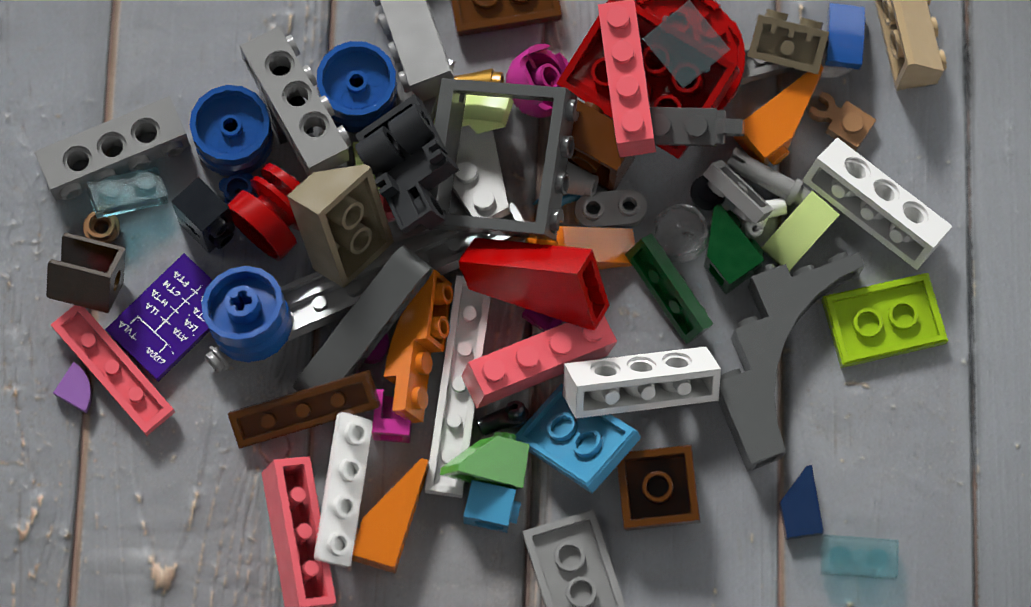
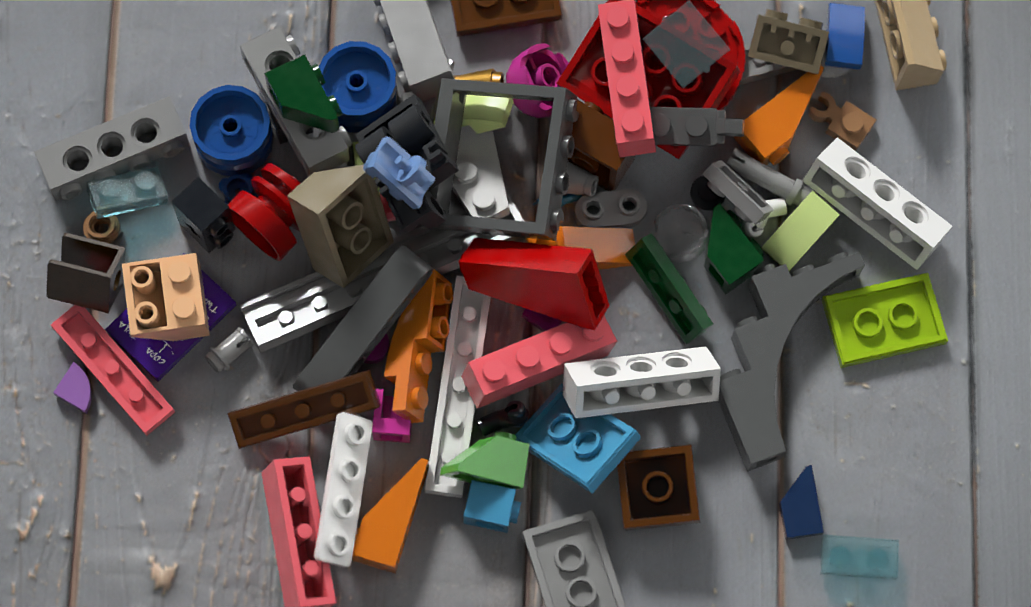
blue wheel [201,266,293,363] -> none
none -> light nougat slope [122,253,210,341]
none -> dark green slope [264,54,342,133]
none -> medium blue hips [363,137,435,209]

